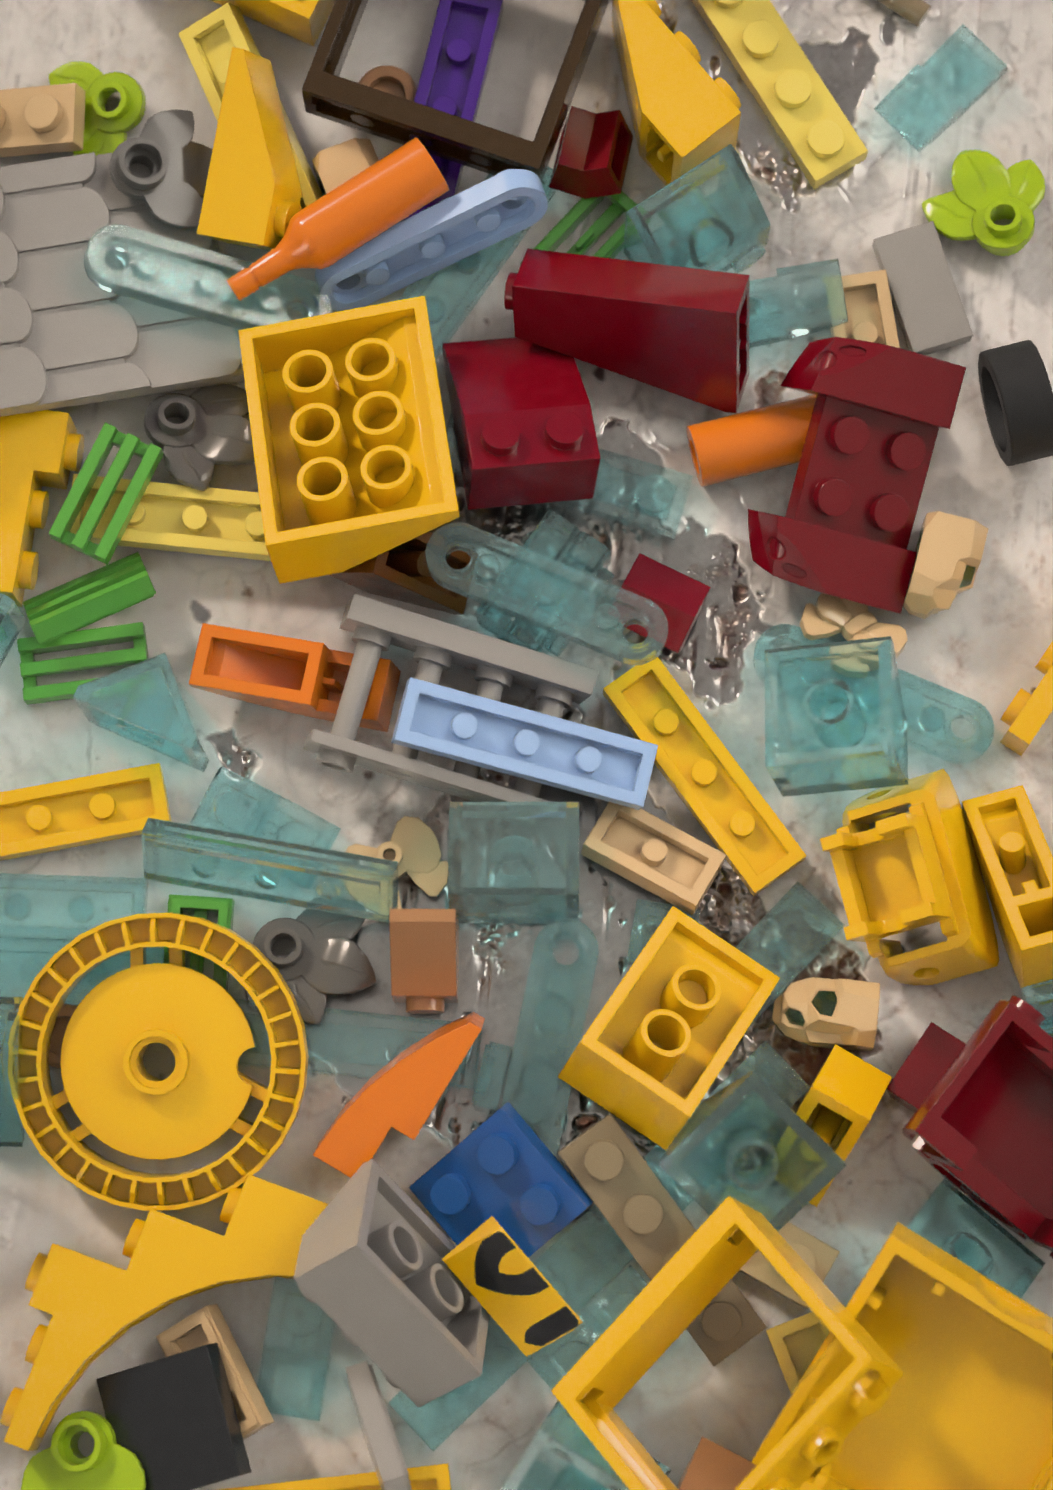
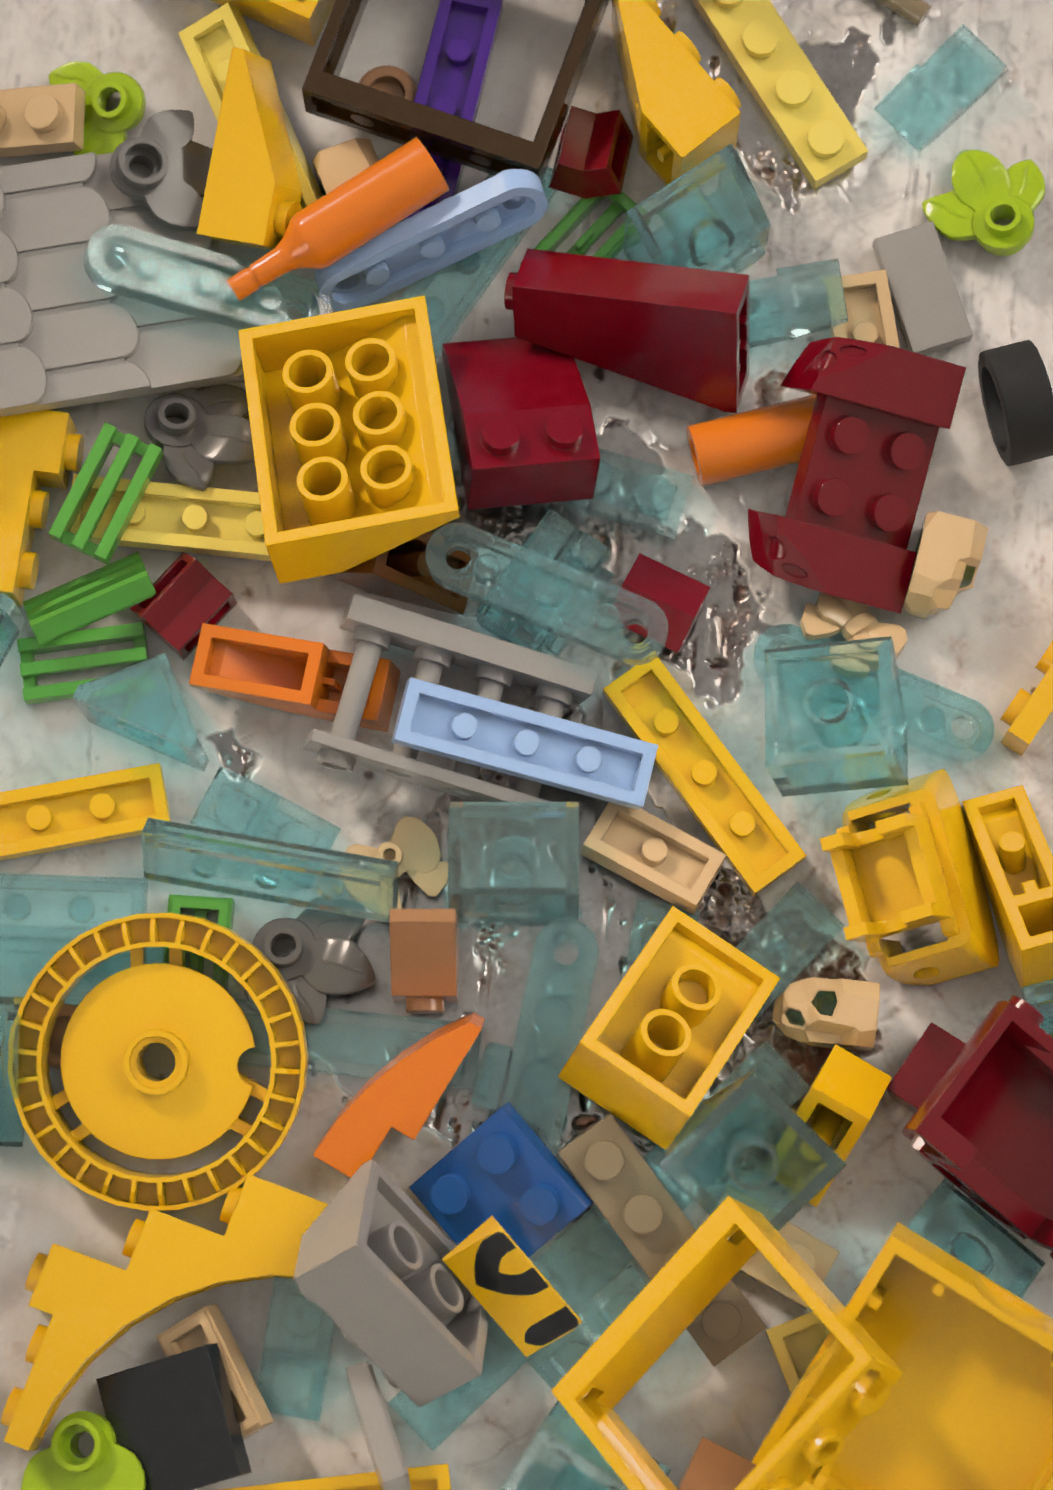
none -> dark red piece [129,552,237,660]

